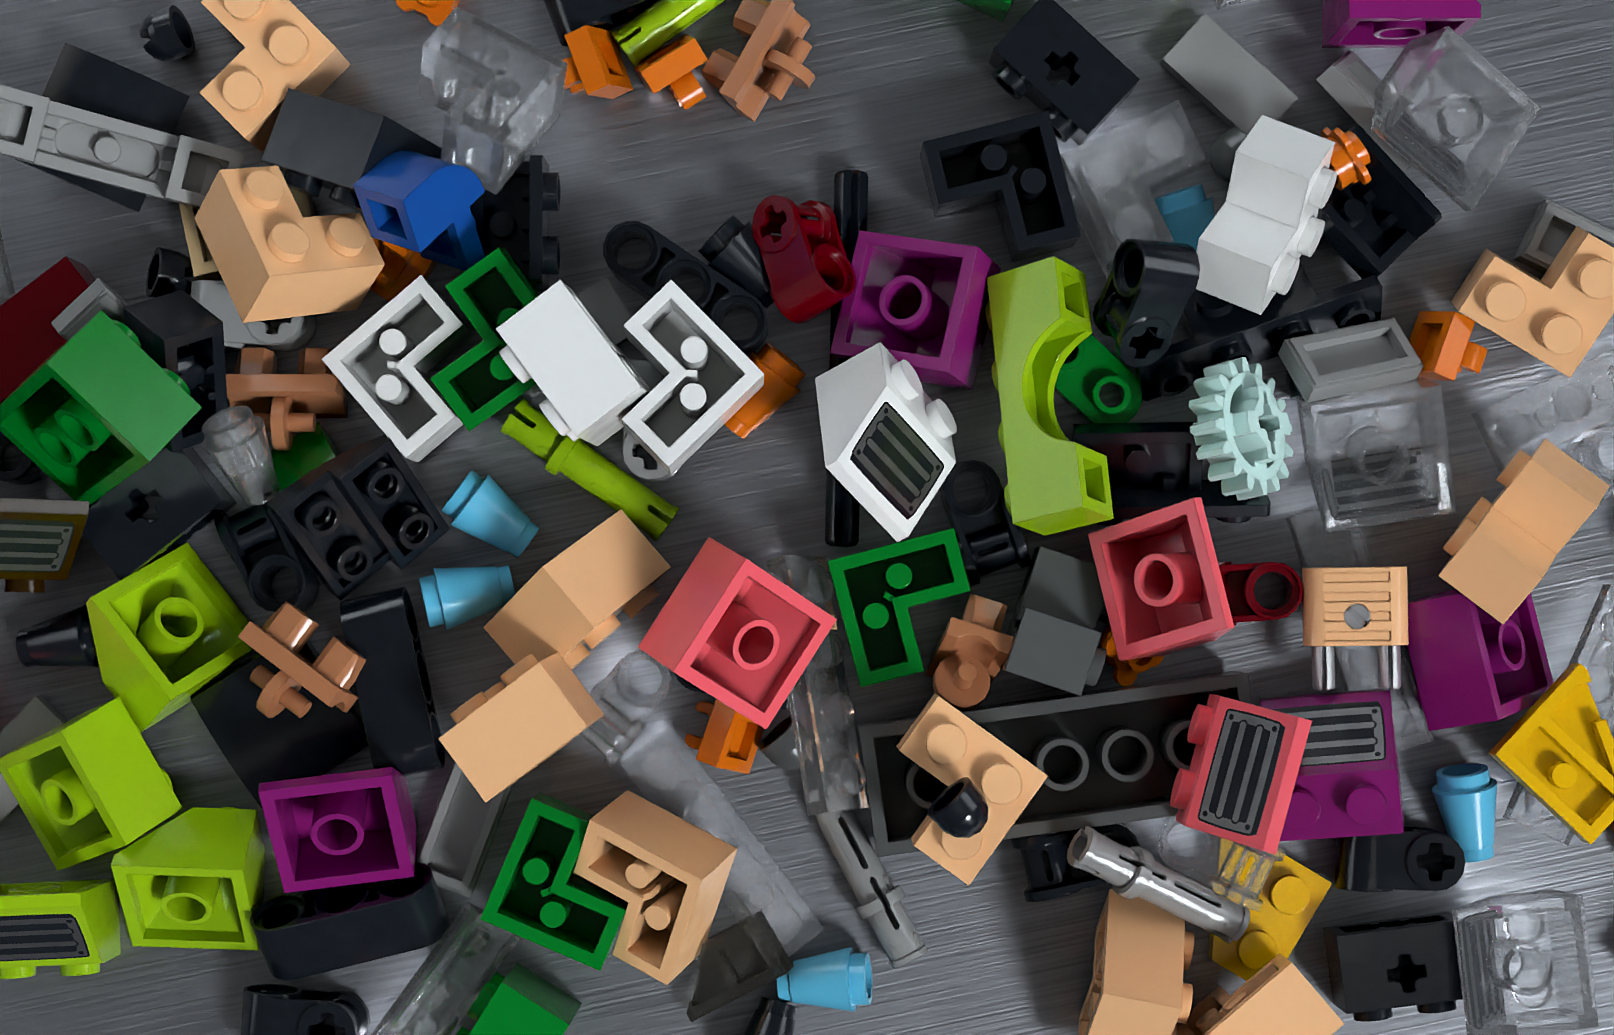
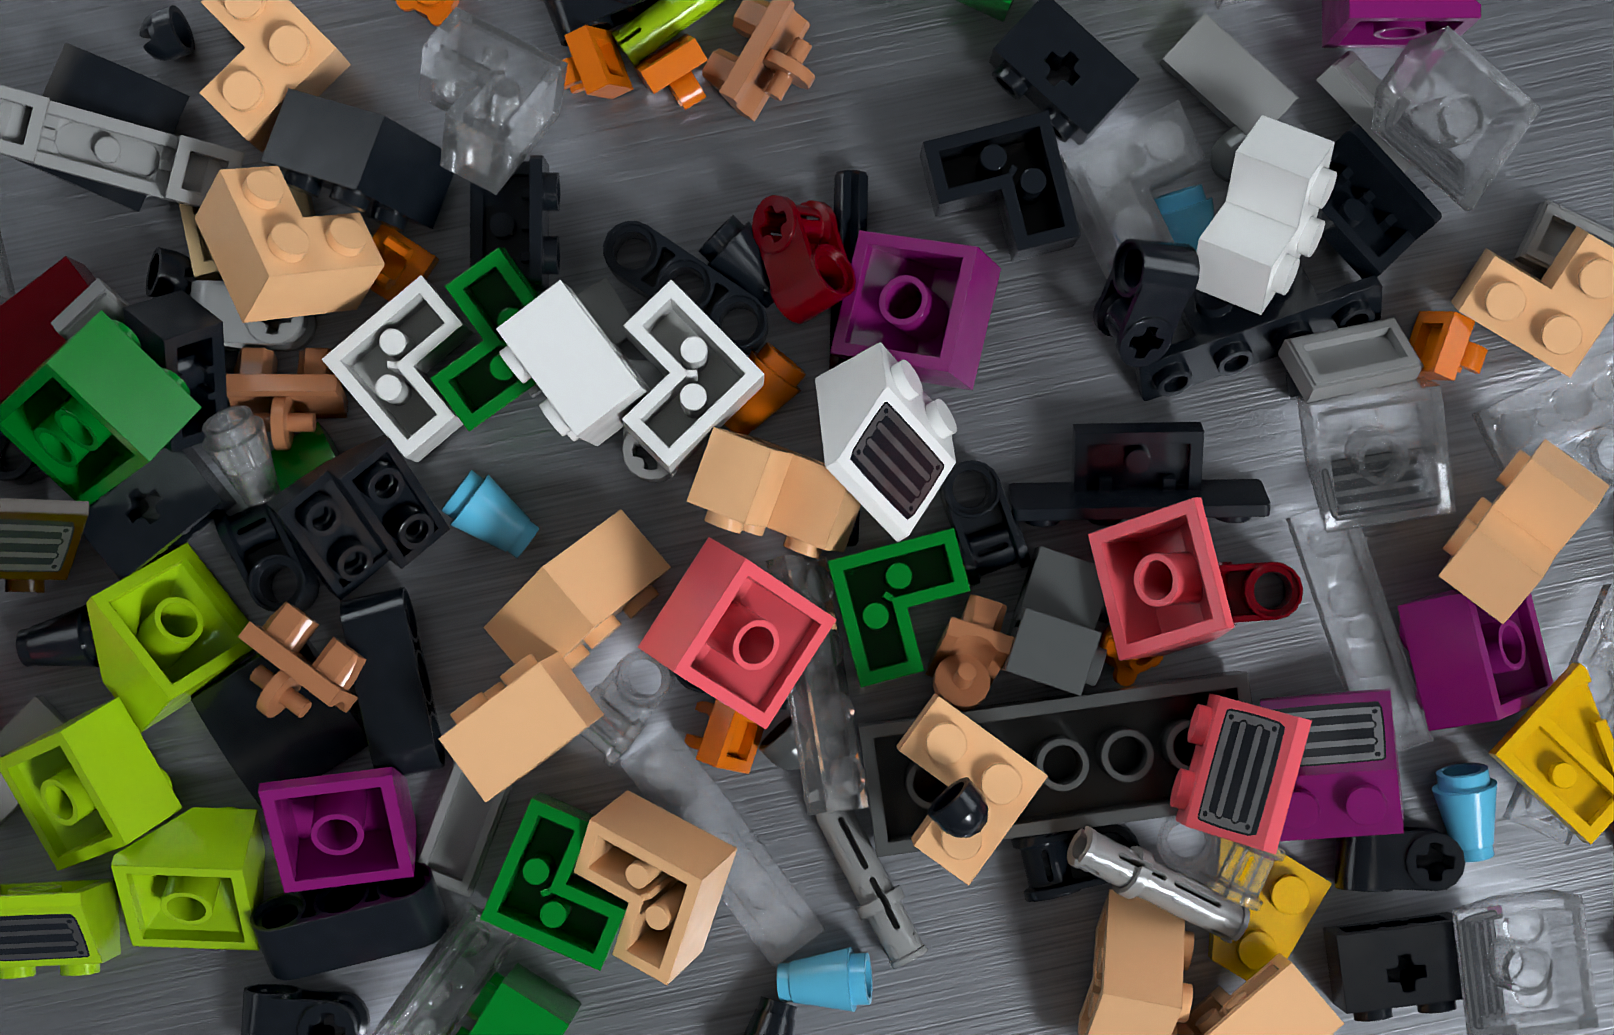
blue brick [353,150,485,271] -> none
medium azure cone [419,565,515,630] -> none
lime pin [500,399,680,542] -> none
clear smoke tile [686,910,794,1022] -> none
lime arch [985,256,1114,536] -> none
green plate [1054,334,1142,423] -> none
light aqua gear [1189,357,1293,501] -> none
light nougat piece [1302,566,1409,691] -> none
orange plate [1320,127,1371,190] -> none
none -> light nougat brick [686,427,861,559]

